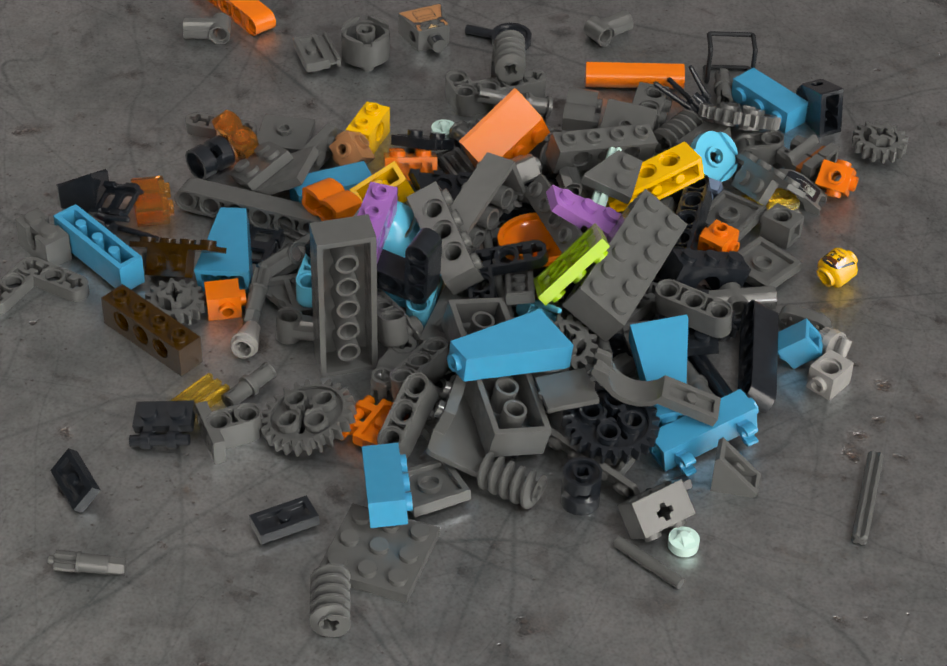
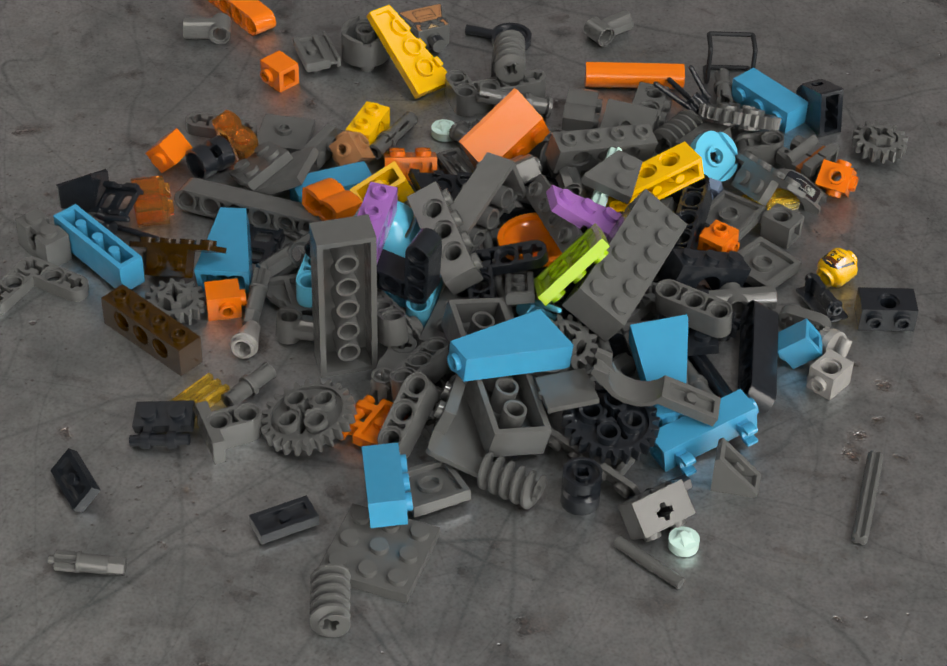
black plate [391,129,455,151] -> none
none -> orange brick [145,128,193,173]
none -> orange brick [260,50,299,93]
none -> yellow wing [366,5,447,99]
none -> dark grey pin [369,111,418,160]
none -> black hinge [796,273,848,323]
none -> black brick [854,287,919,332]

